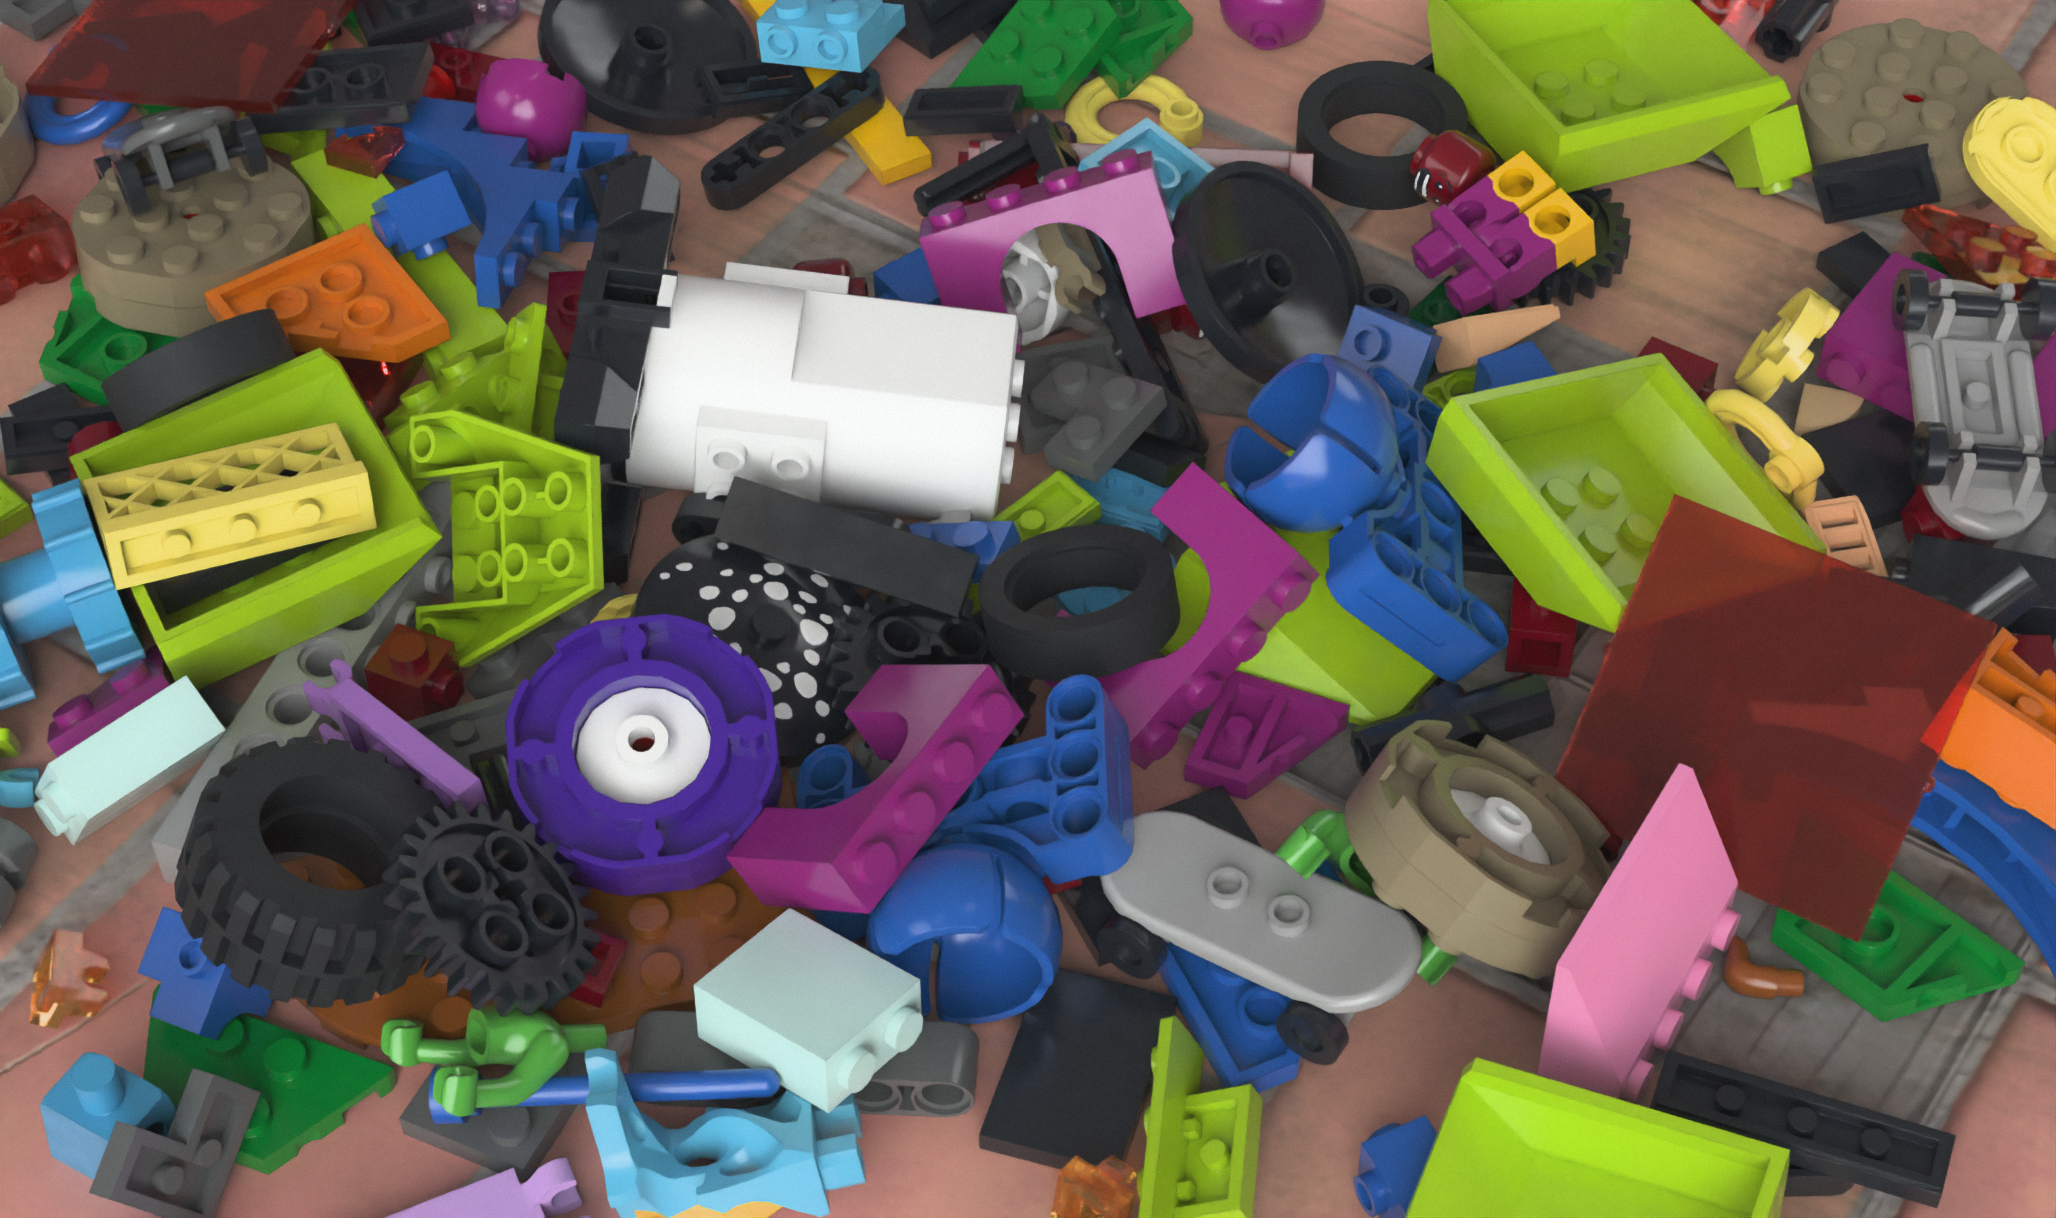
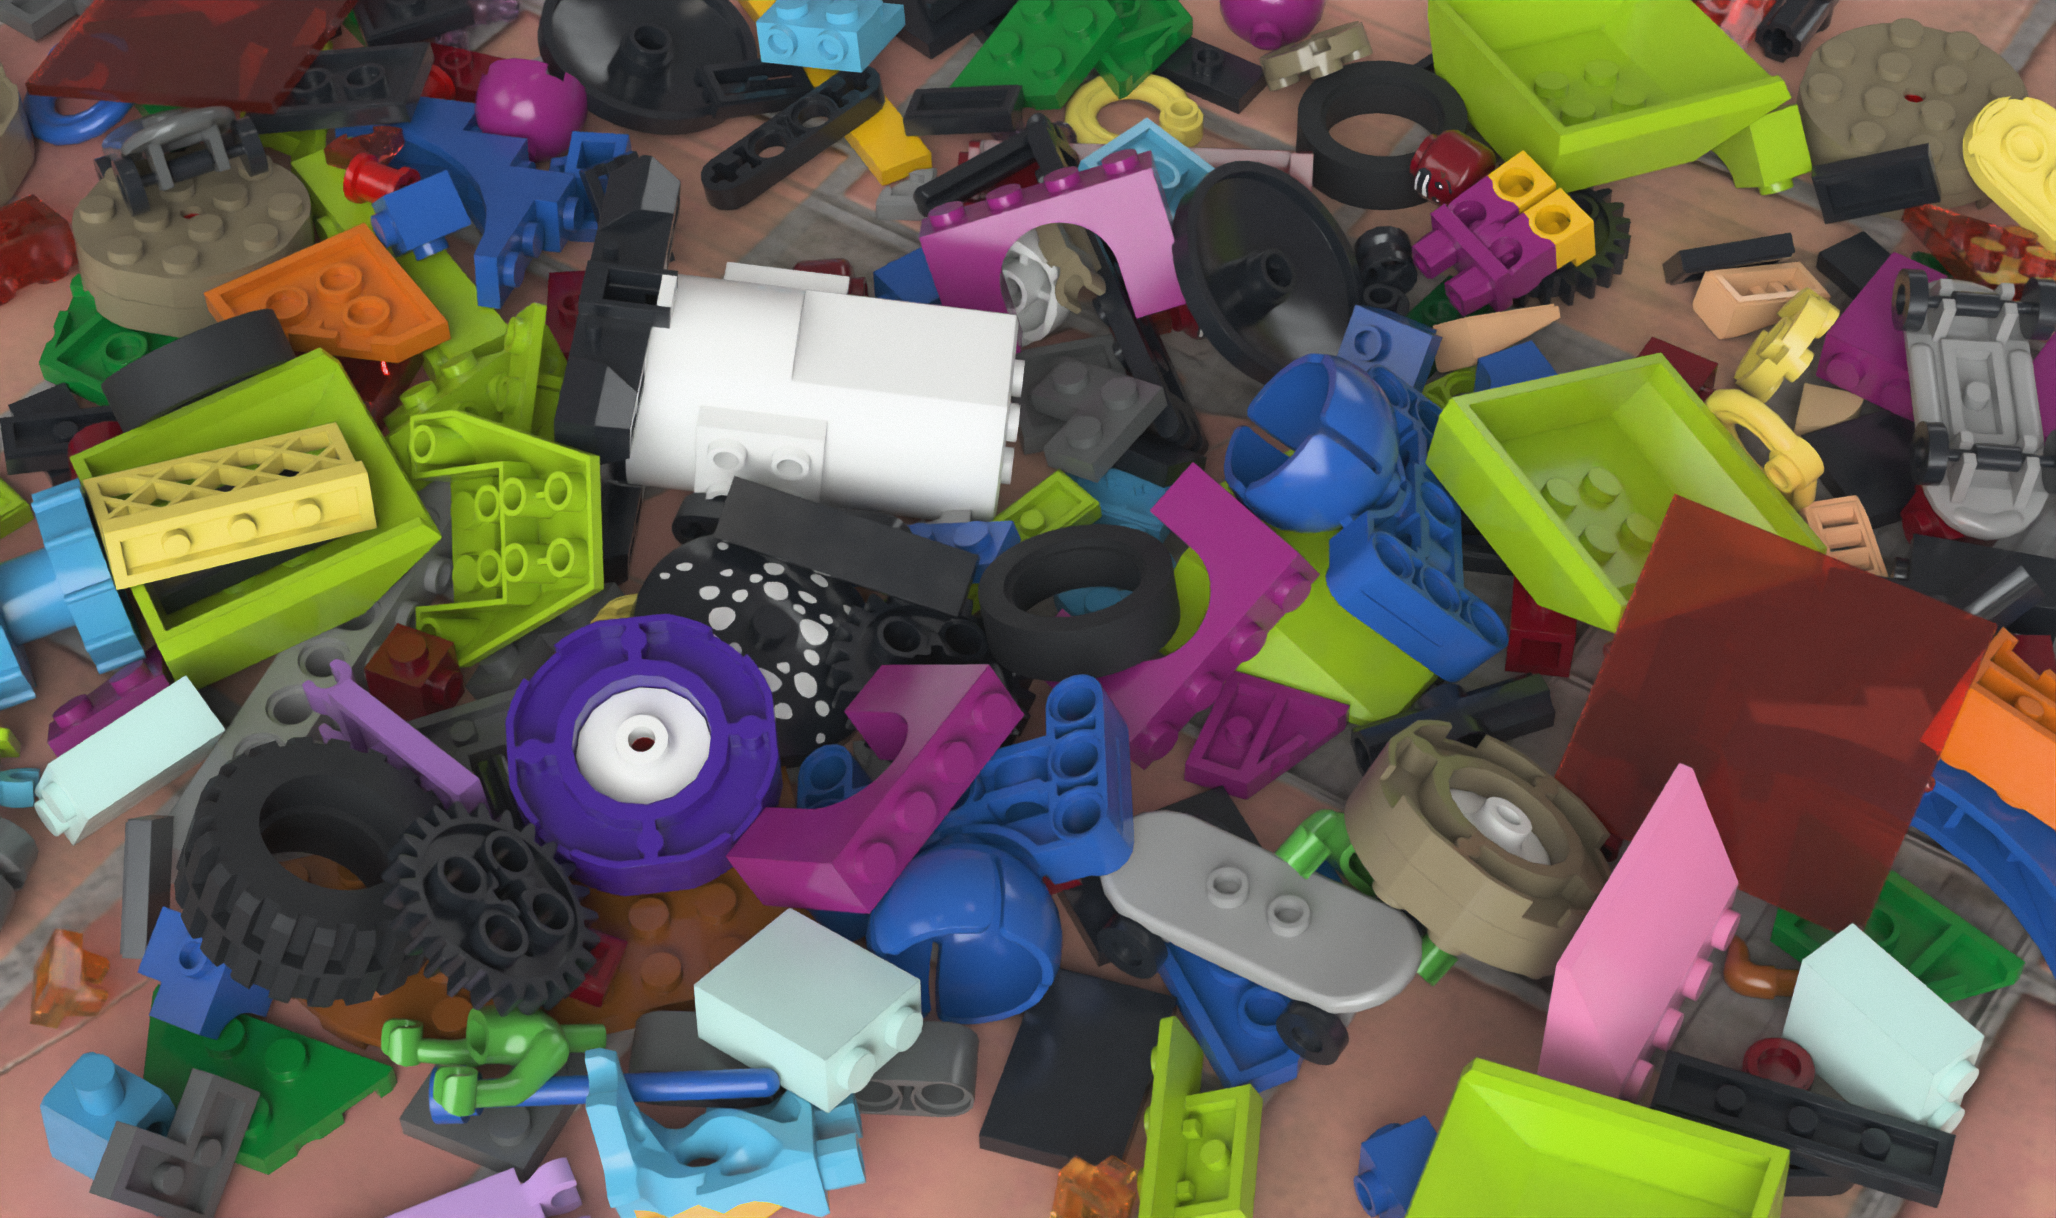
none -> tile [120,815,174,959]
none -> red bush [343,152,421,204]
none -> light grey tile [876,168,937,221]
none -> black plate [1151,37,1267,114]
none -> dark tan plate [1259,21,1373,91]
none -> black wheel [1354,226,1418,294]
none -> black tile [1662,232,1795,285]
none -> light nougat slope [1693,261,1831,339]
none -> dark red tile [1740,1037,1815,1092]
none -> light aqua brick [1781,923,1985,1133]

